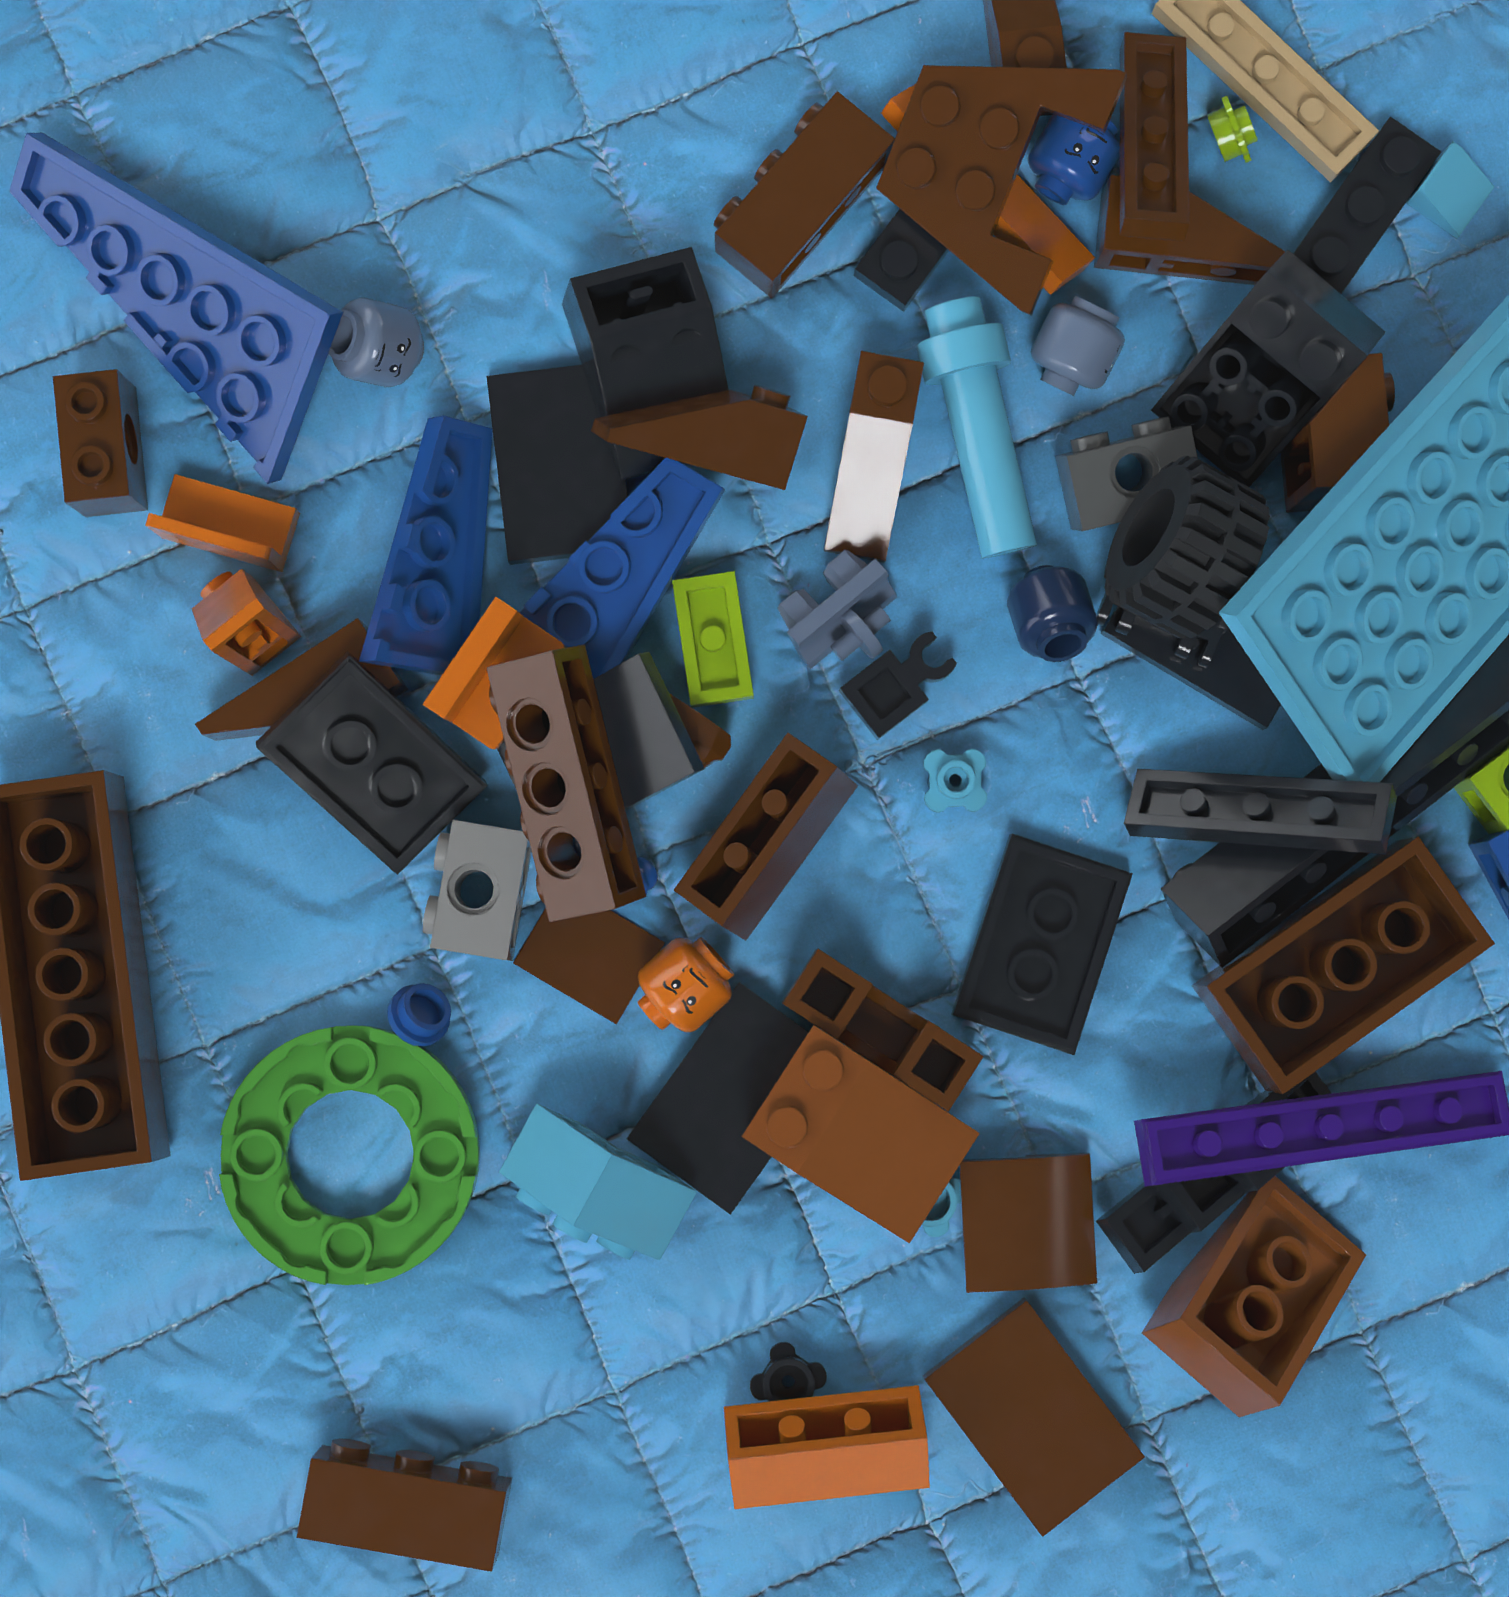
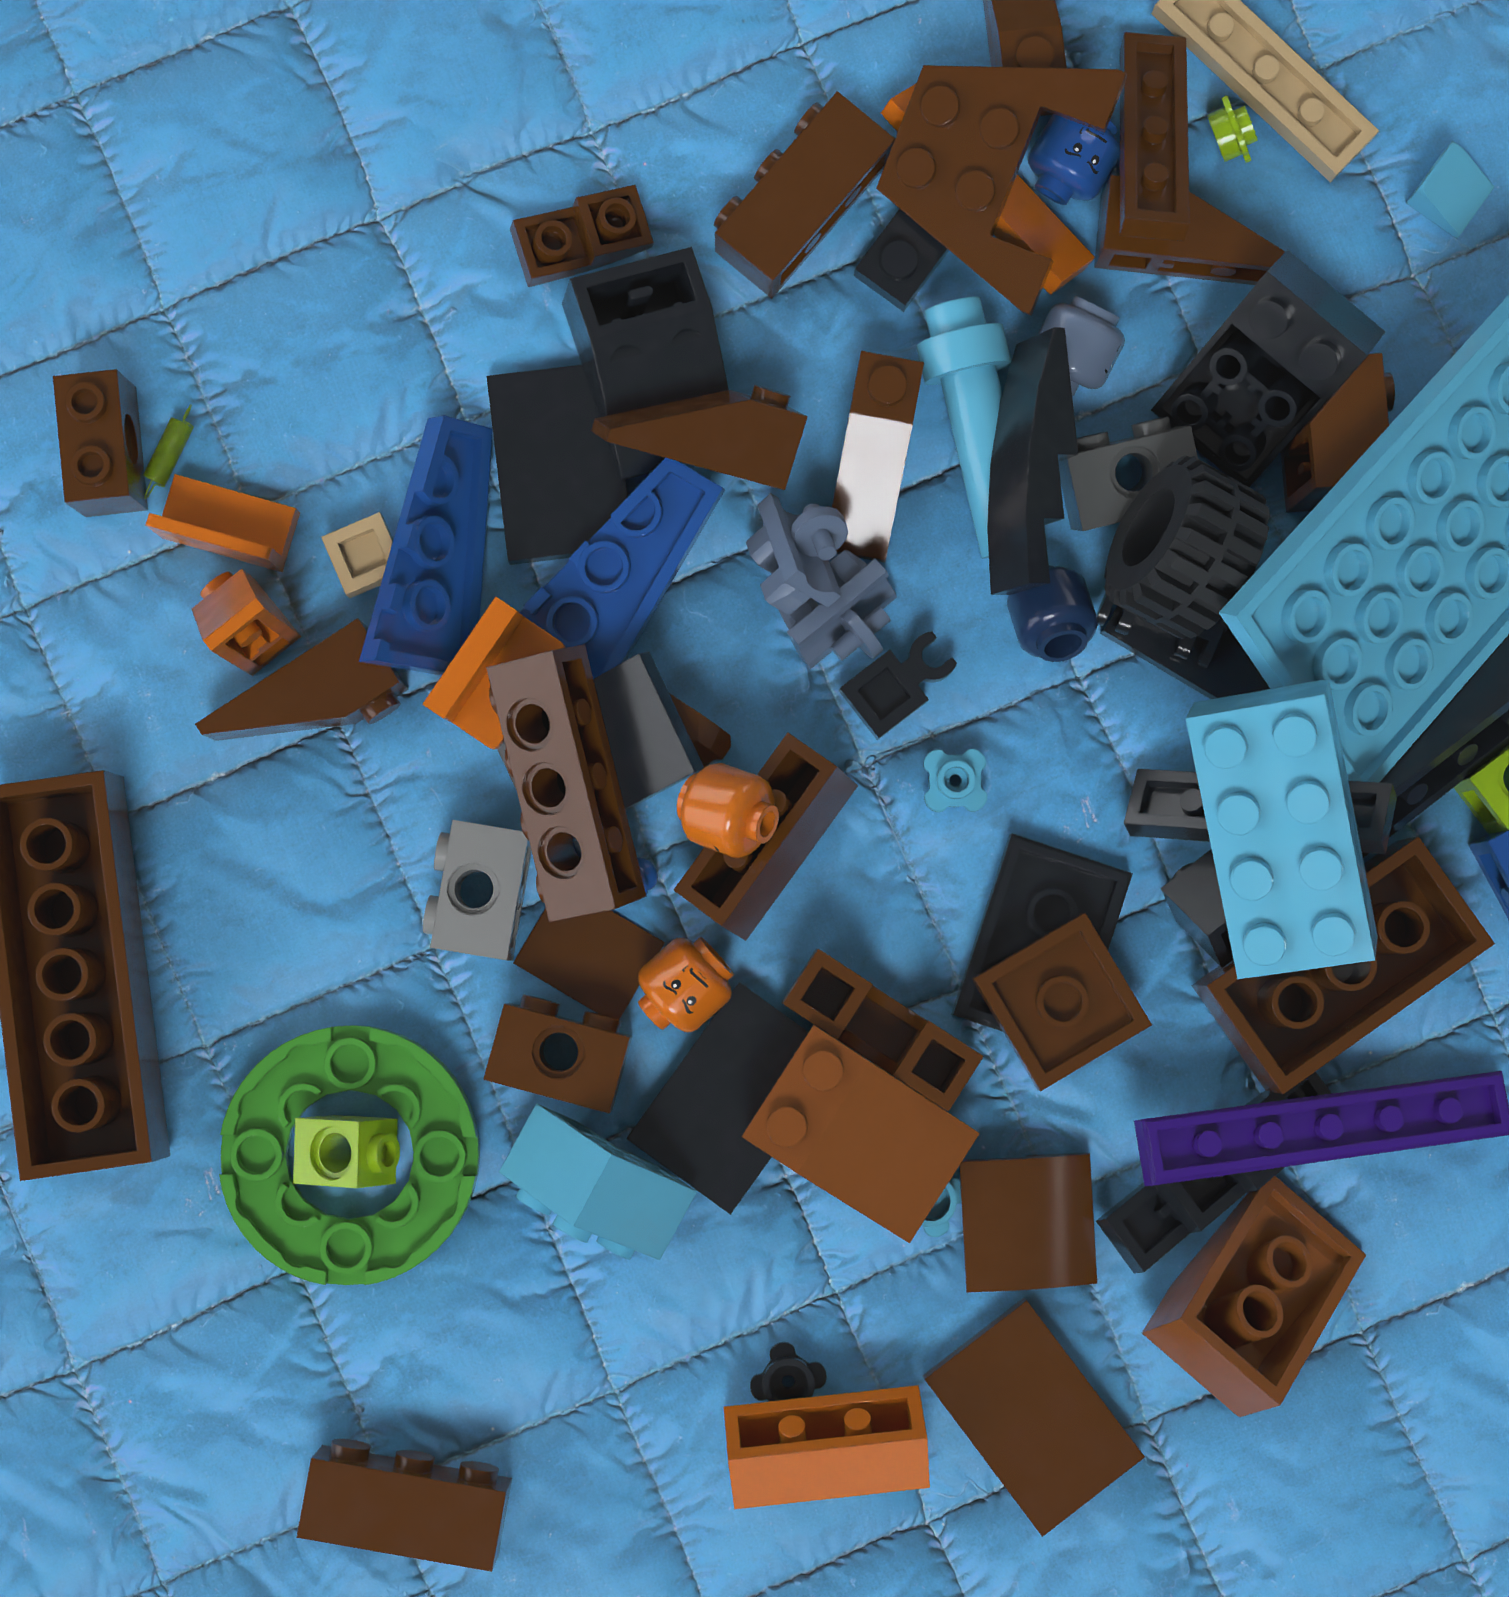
blue wing [9,132,343,484] -> none
black tile [256,651,488,875] -> none
sand blue head [329,298,424,387] -> none
blue plate [387,983,451,1047] -> none
lime plate [672,571,754,708] -> none
black plate [1293,117,1441,294] -> none
none -> lime piece [143,404,194,499]
none -> lime brick [293,1115,400,1188]
none -> tan plate [321,512,393,598]
none -> reddish brown brick [483,994,632,1113]
none -> reddish brown slope [510,185,654,287]
none -> orange head [676,763,779,858]
none -> sand blue hips [746,493,848,615]
none -> reddish brown plate [972,913,1152,1091]
none -> black slope [987,327,1078,595]
none -> medium azure brick [1185,679,1378,979]

